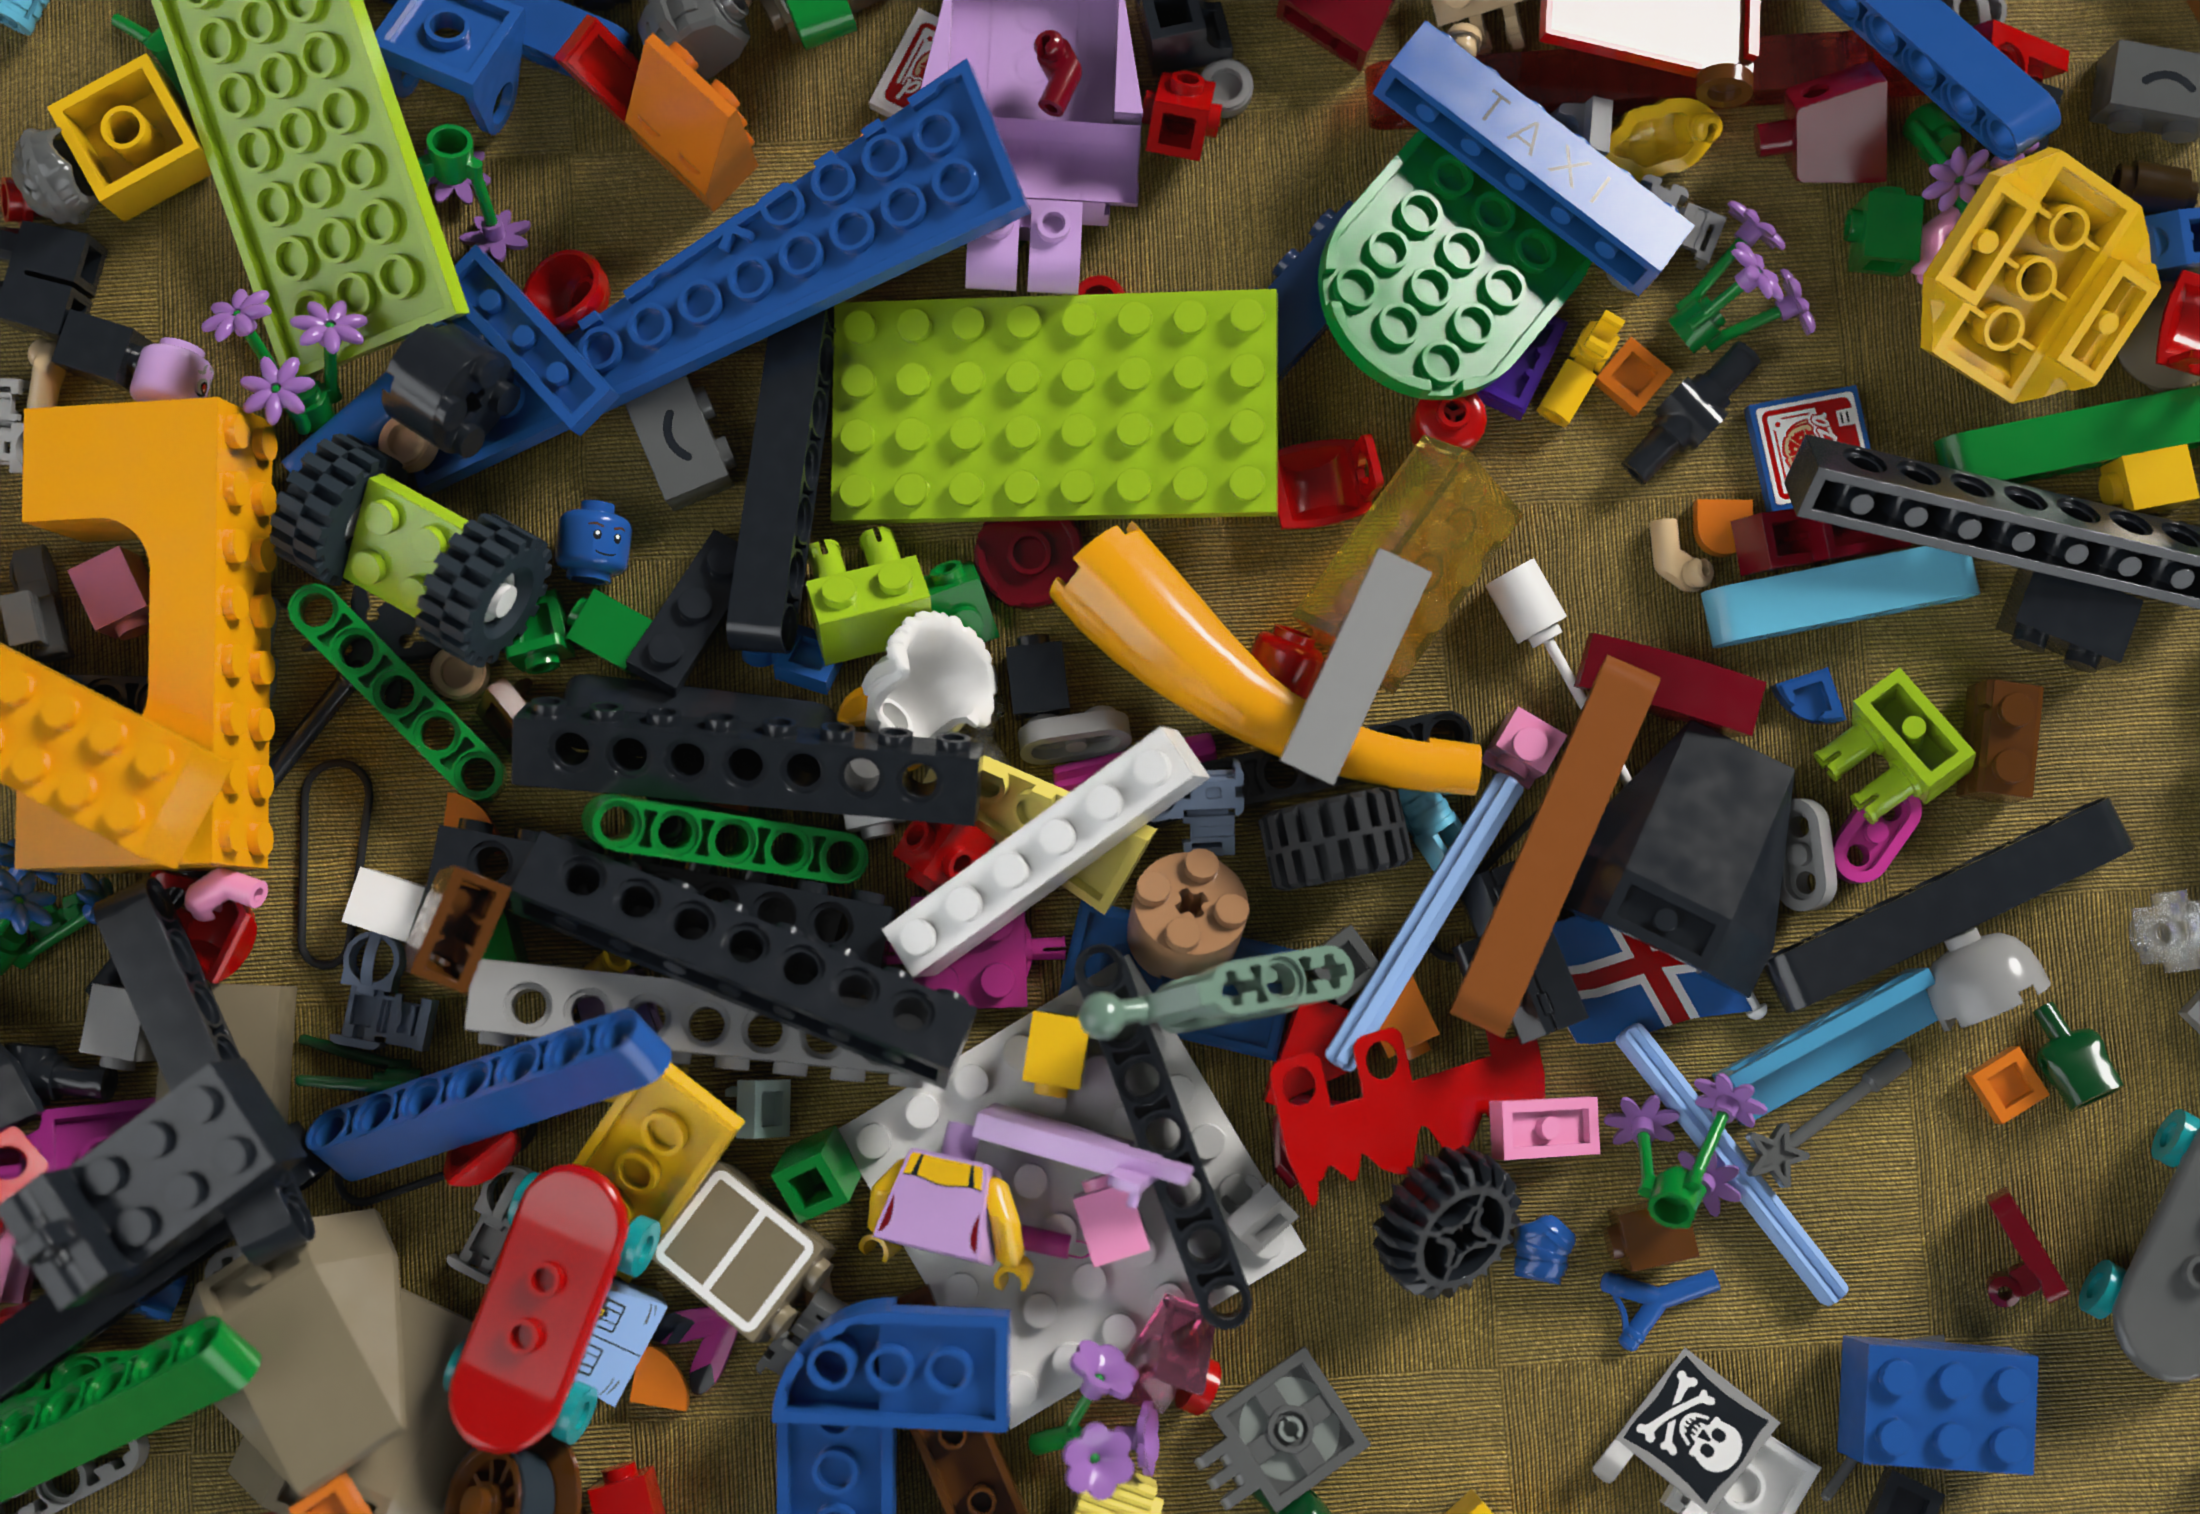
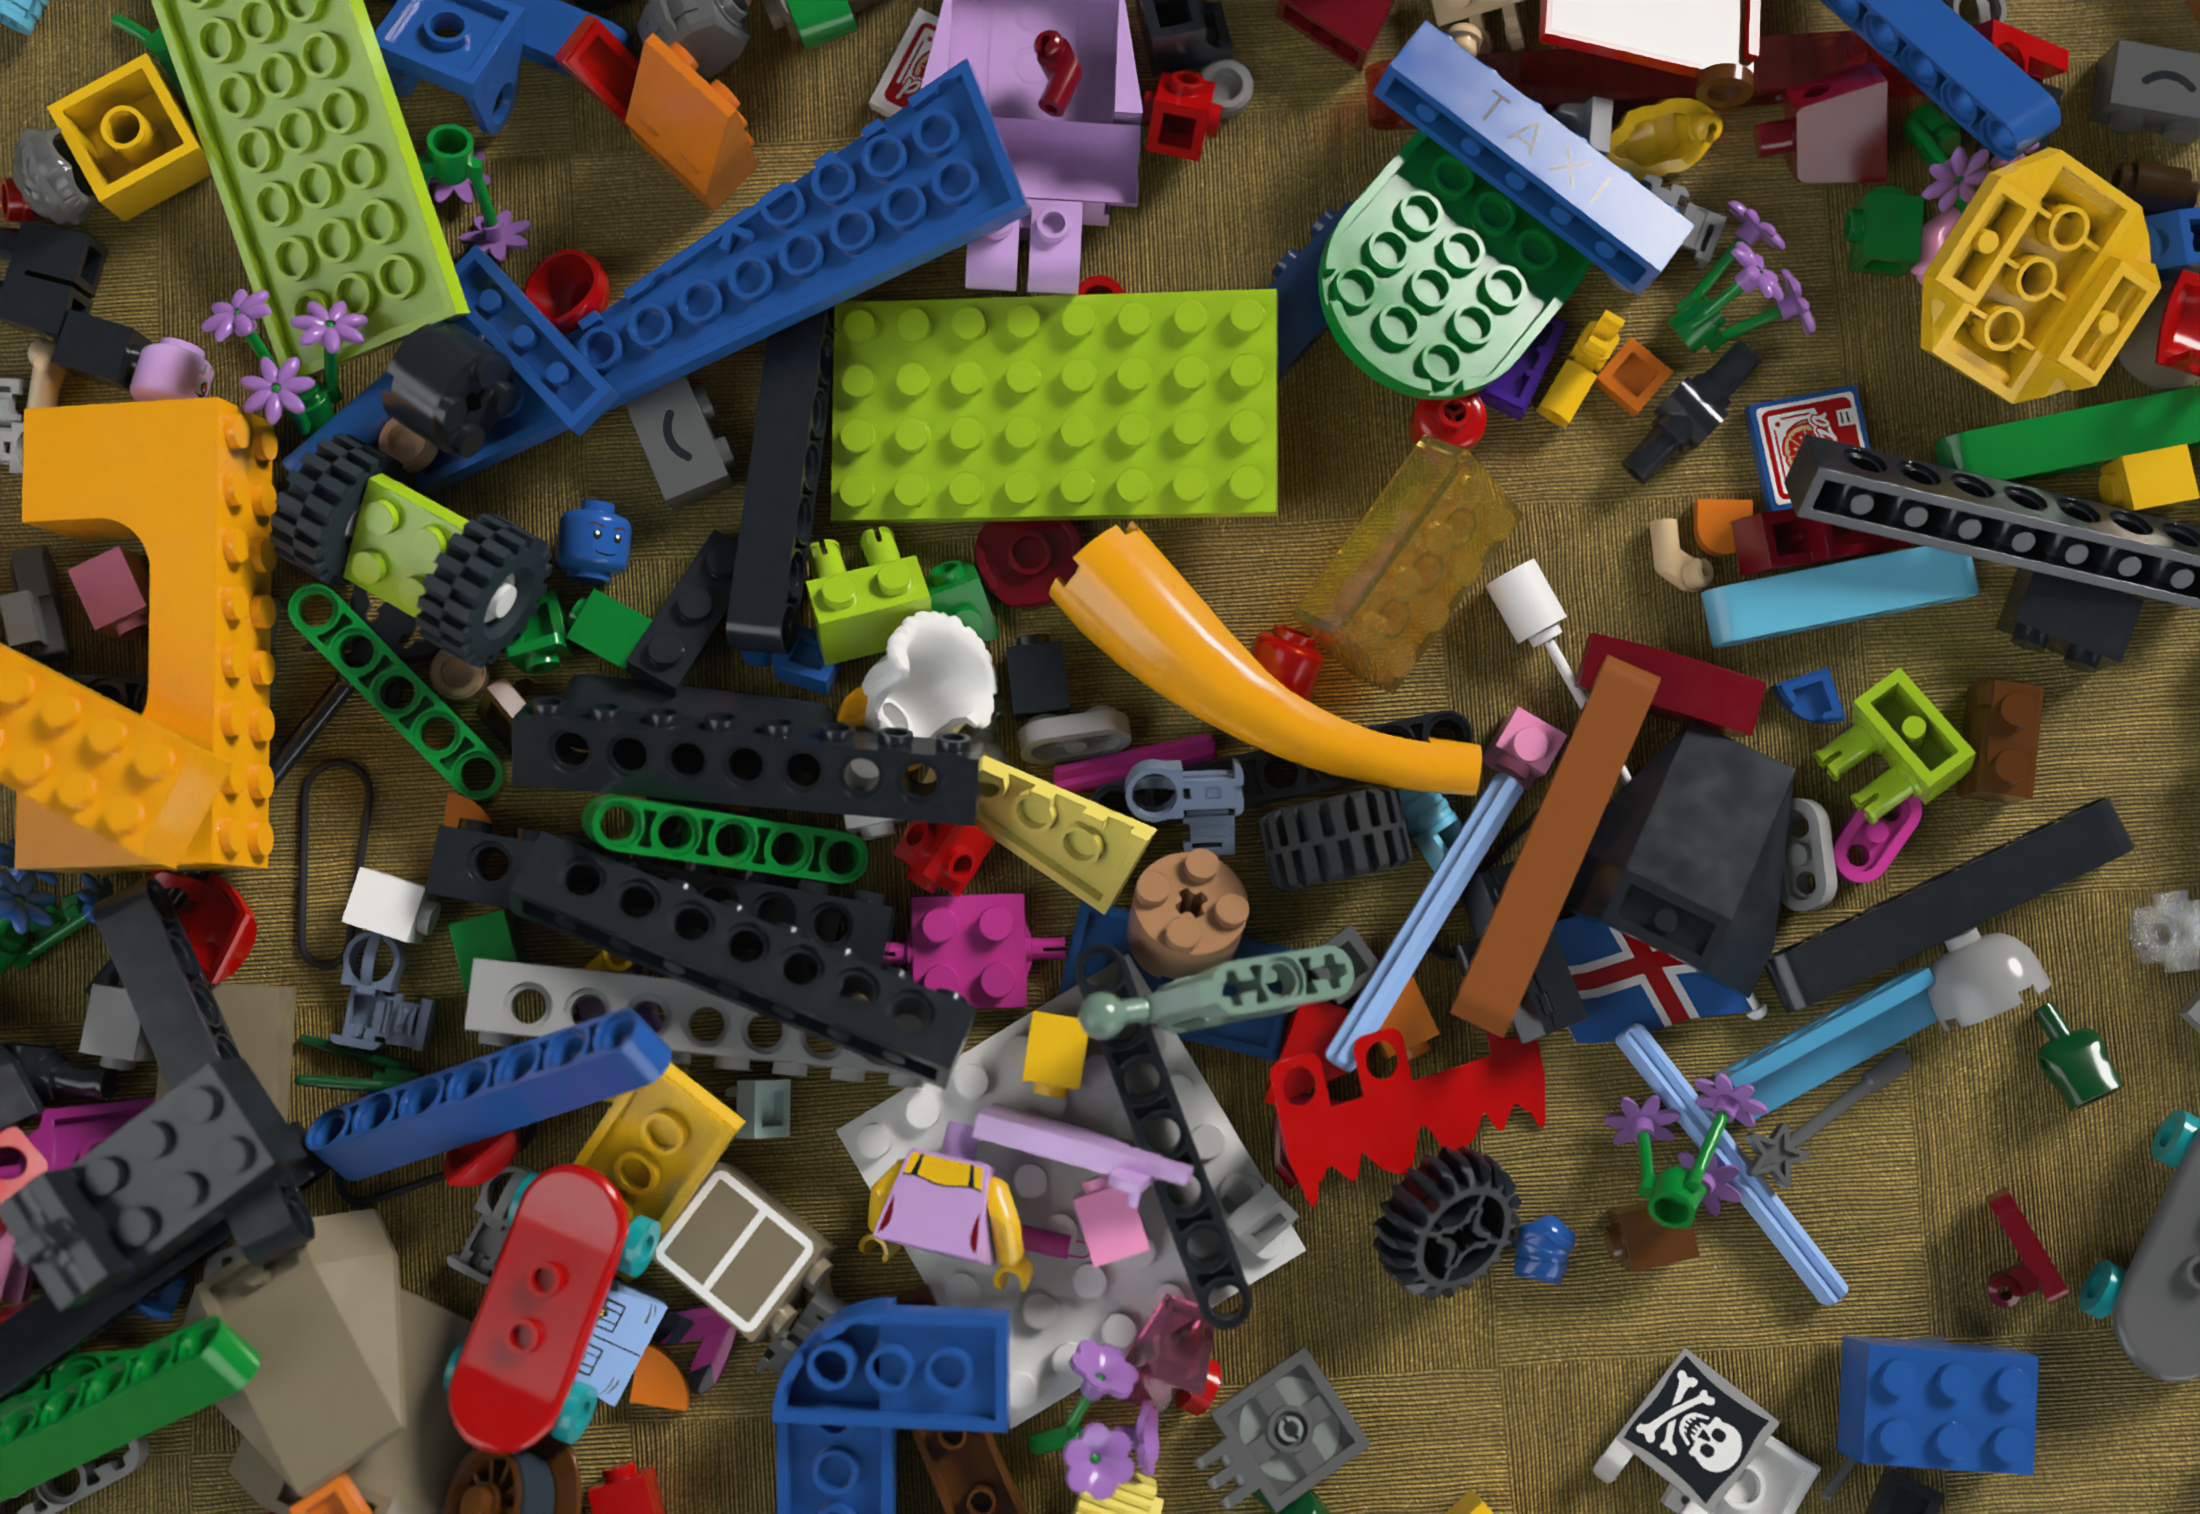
bright pink arm [184,867,268,922] -> none
reddish brown torso [406,865,512,994] -> none
green brick [771,1125,861,1224] -> none
white brick [882,726,1210,978] -> none
red piece [1278,433,1384,530] -> none
light grey tile [1278,548,1433,785] -> none
bright pink plate [1489,1096,1600,1160] -> none
blue piece [1600,1269,1721,1352] -> none
orange tile [1964,1046,2050,1125] -> none

